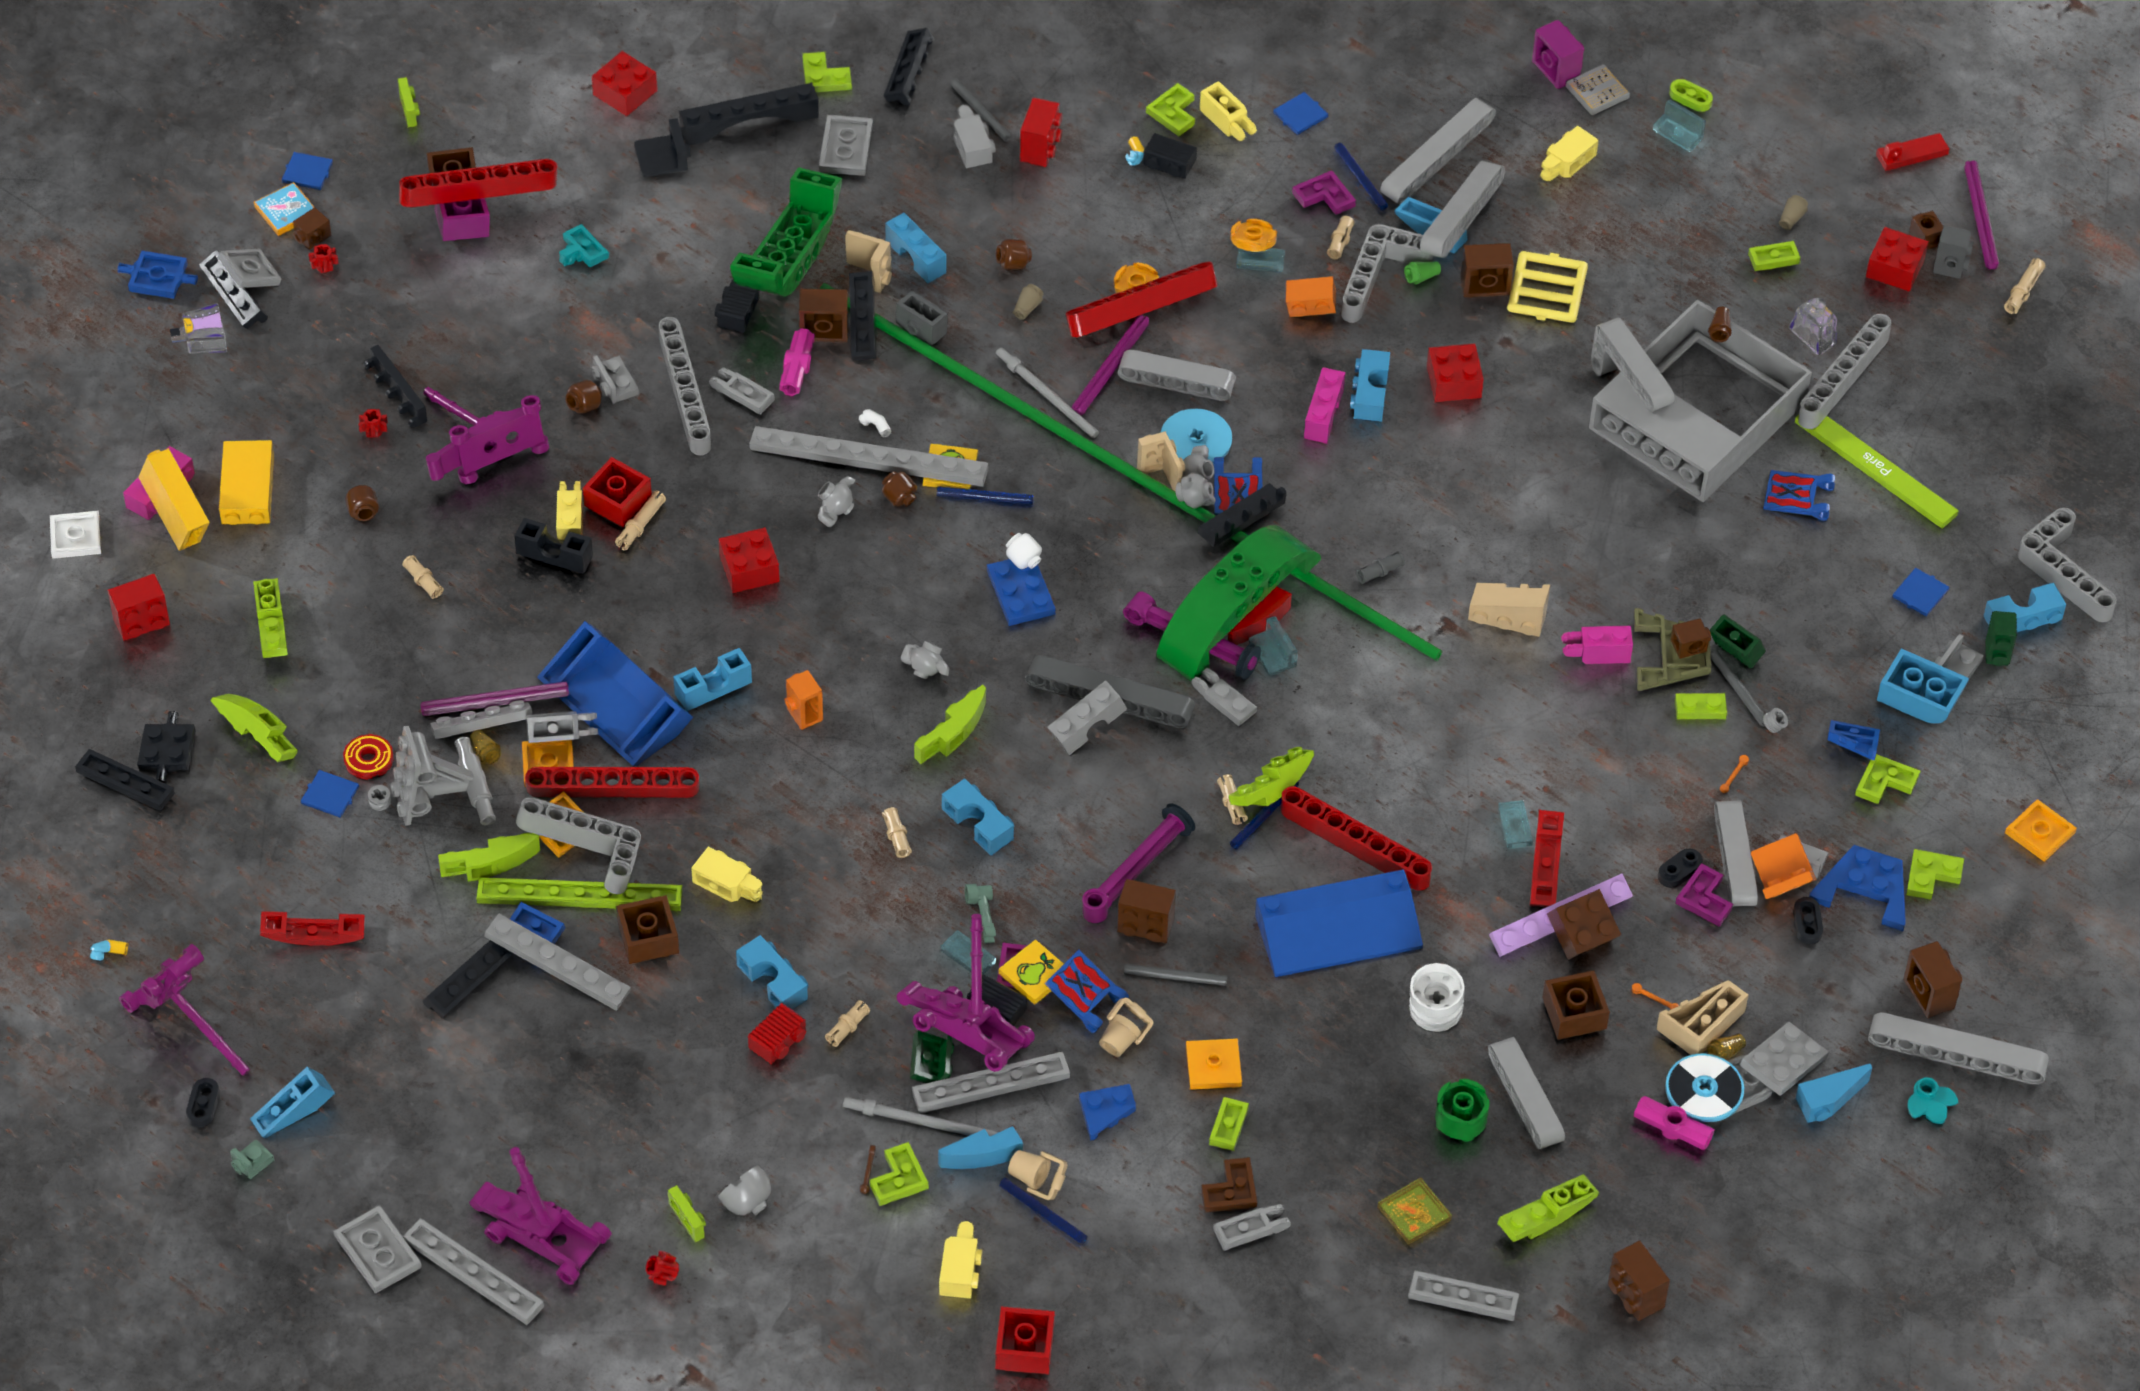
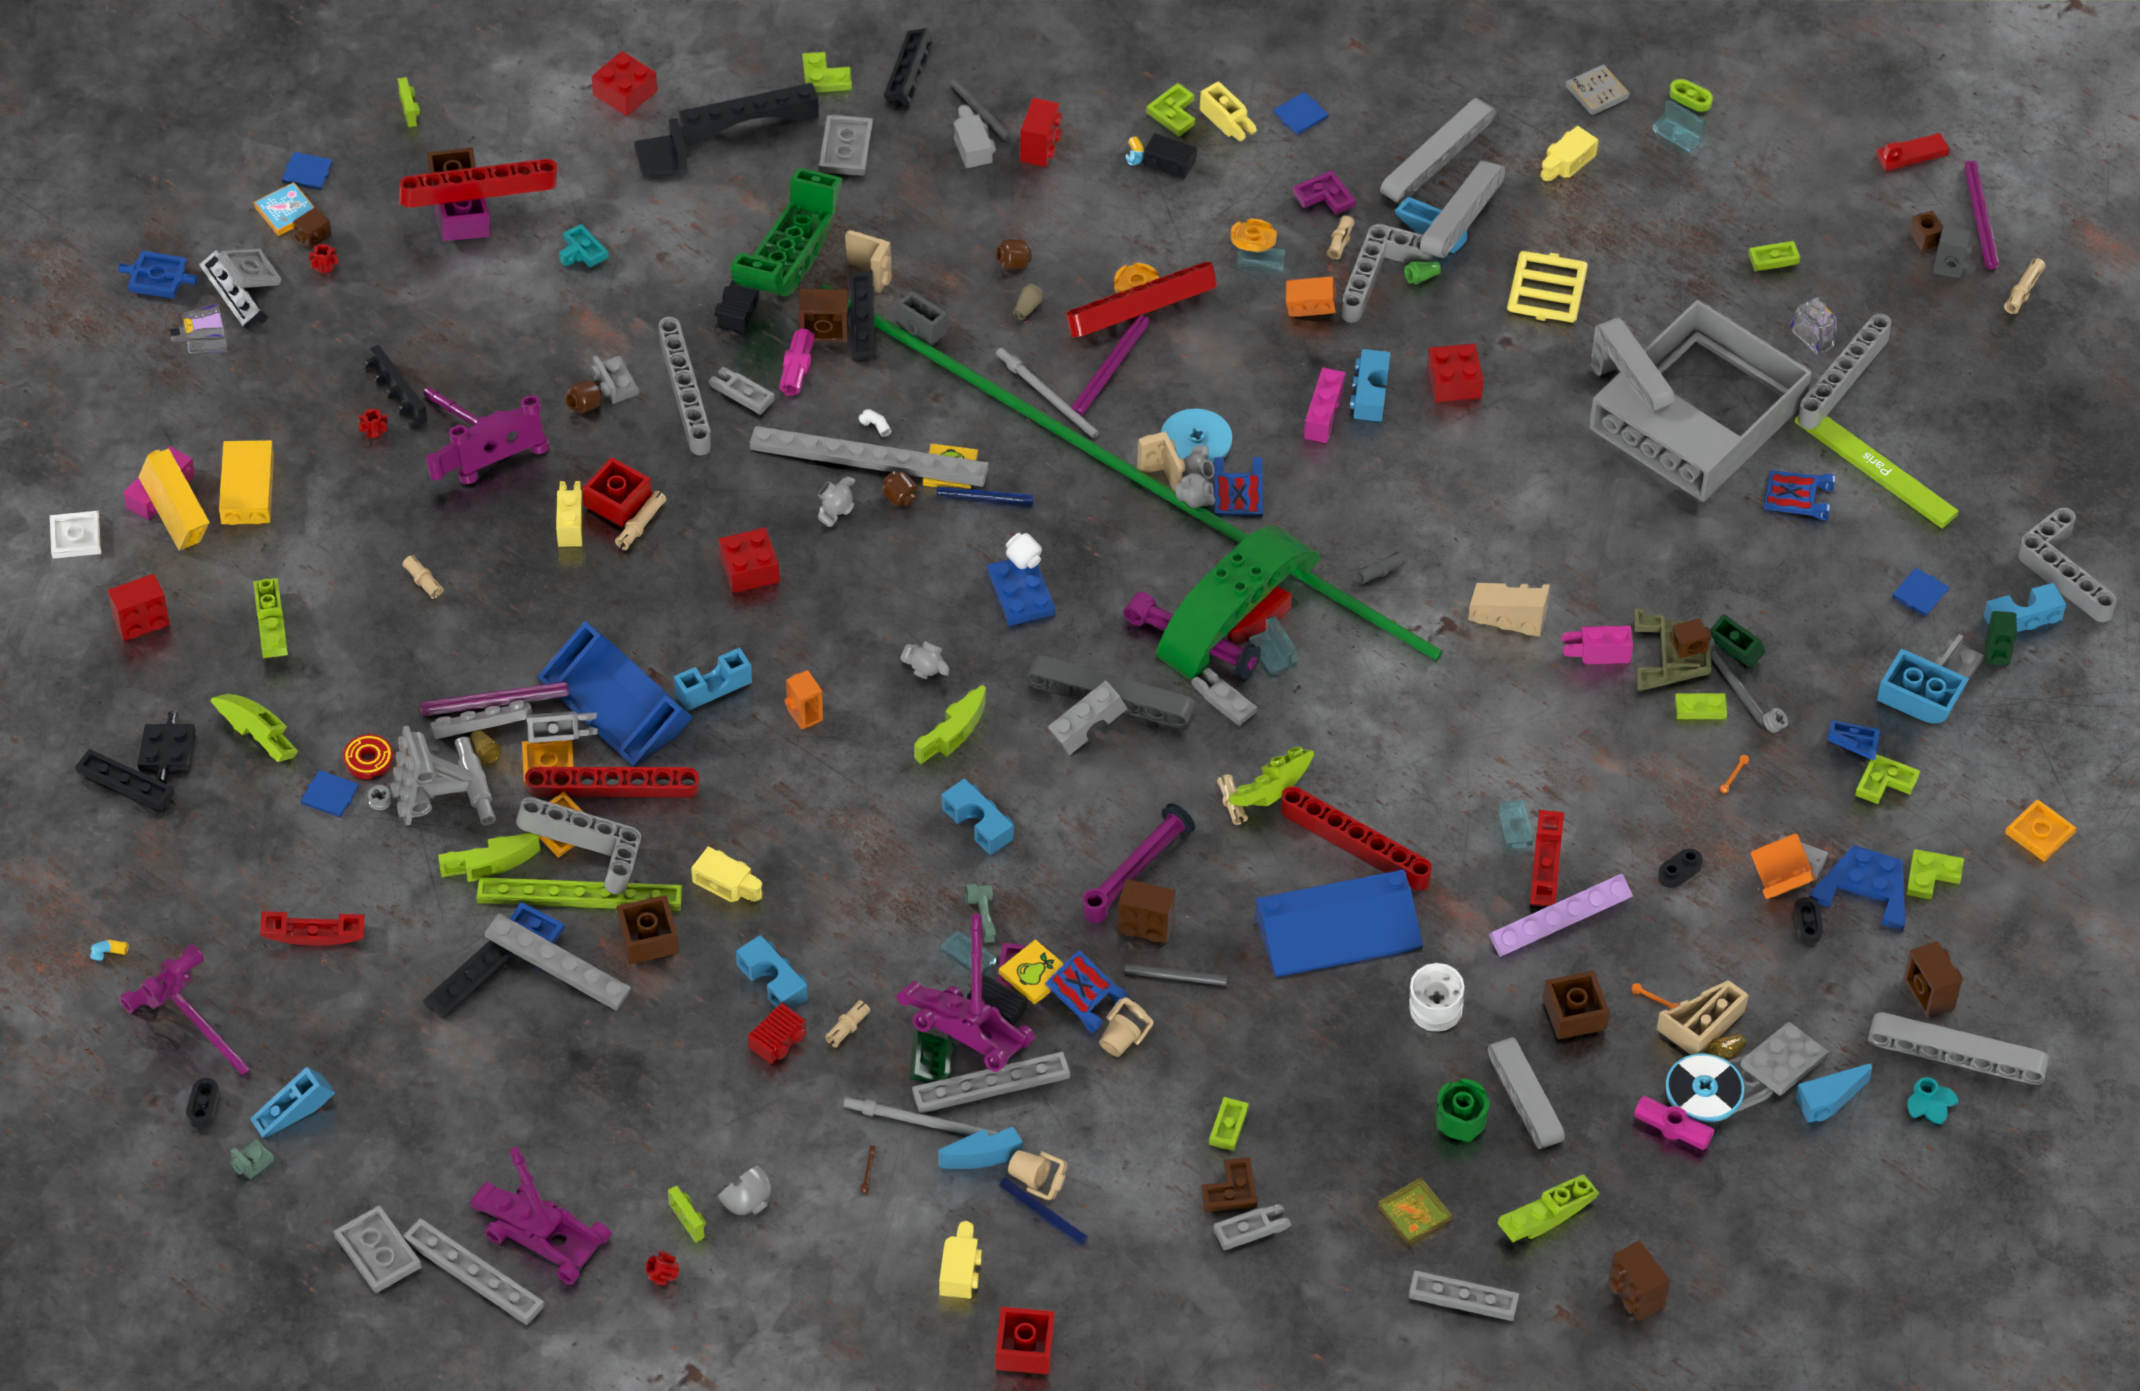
reddish brown head [345,485,379,521] -> none
black arch [514,518,593,574] -> none
lime plate [870,1142,929,1206] -> none
tan pin [882,807,912,858] -> none
dark azure arch [885,213,946,283] -> none
blue wing [1079,1084,1136,1140] -> none
light grey beam [1117,350,1236,401] -> none
light orange plate [1186,1039,1242,1090] -> none
black hinge [1198,483,1287,547] -> none
clear blue bar [1230,781,1299,849] -> none
clear blue bar [1334,142,1388,211] -> none
reddish brown brick [1460,243,1514,297] -> none
magenta brick [1532,20,1584,89] -> none
reddish brown brick [1547,889,1621,960] -> none
magenta plate [1675,863,1733,927] -> none
reddish brown cone [1708,306,1732,342] -> none
light grey beam [1714,800,1757,907] -> none
dark tan cone [1779,195,1808,230] -> none
red brick [1866,227,1929,292] -> none

